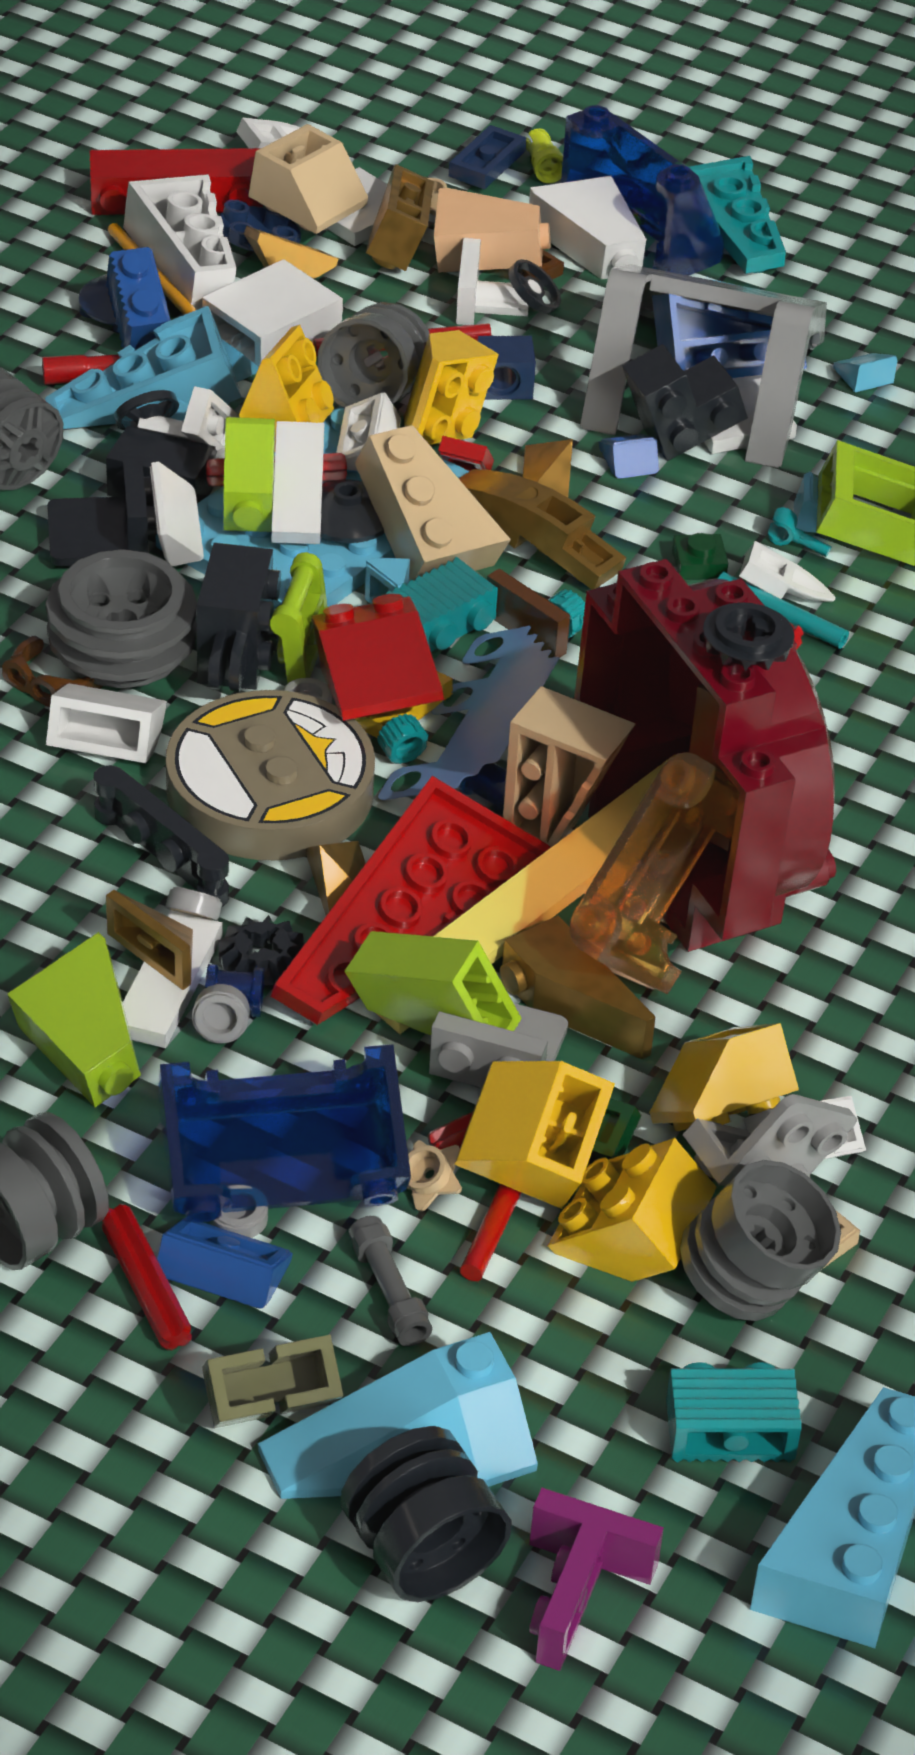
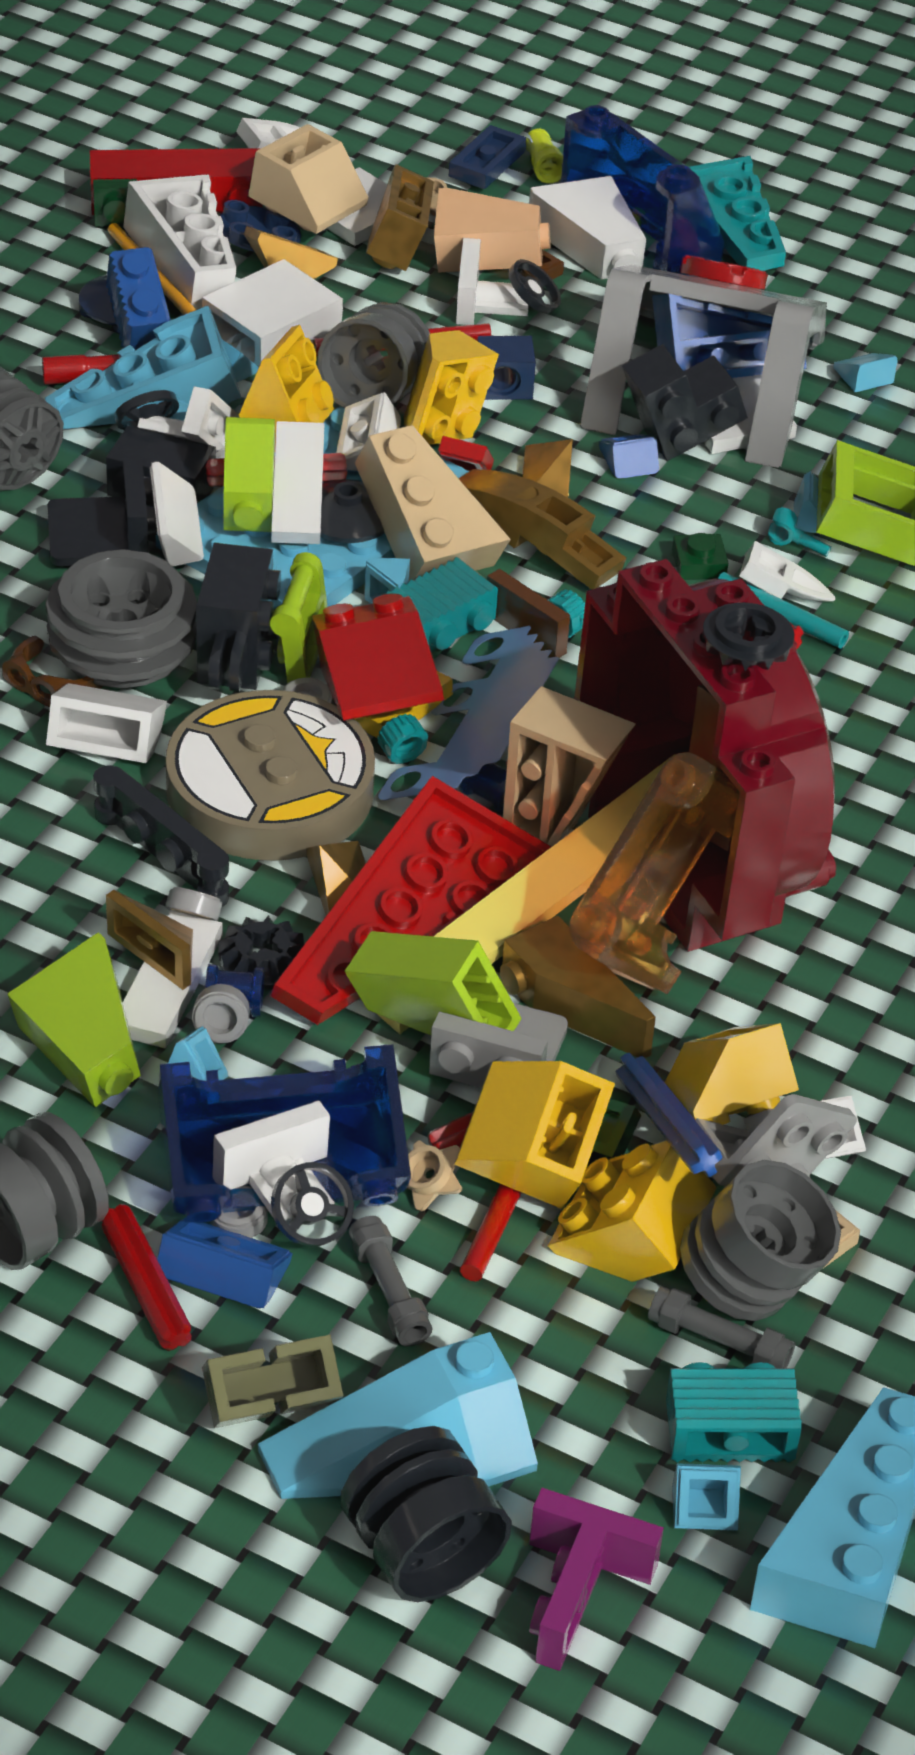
none -> dark green plate [93,179,137,226]
none -> medium azure slope [161,1026,228,1094]
none -> white piece [212,1101,354,1247]
none -> blue axle [615,1053,723,1178]
none -> dark grey bar [648,1286,795,1368]
none -> medium azure slope [672,1463,741,1530]
none -> red tile [679,255,768,289]

